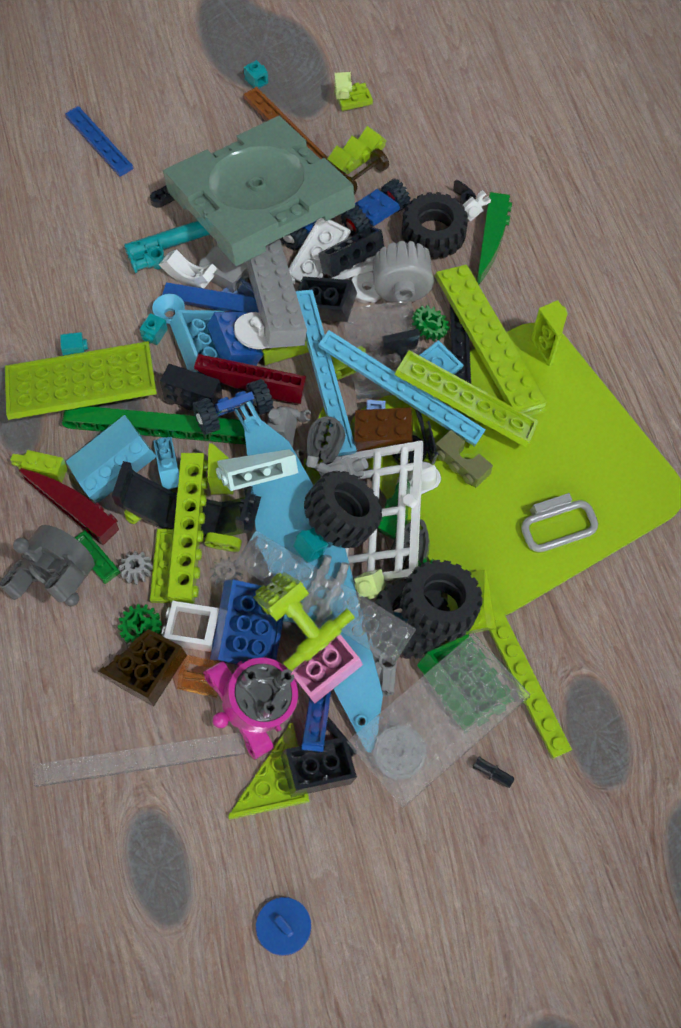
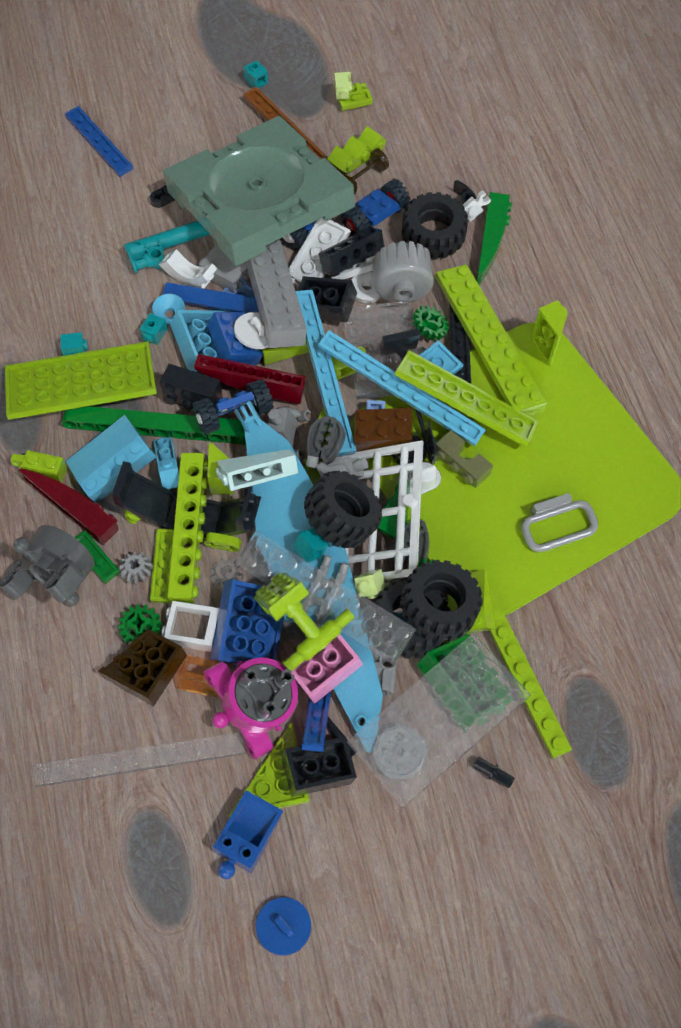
none -> blue slope [213,790,283,880]

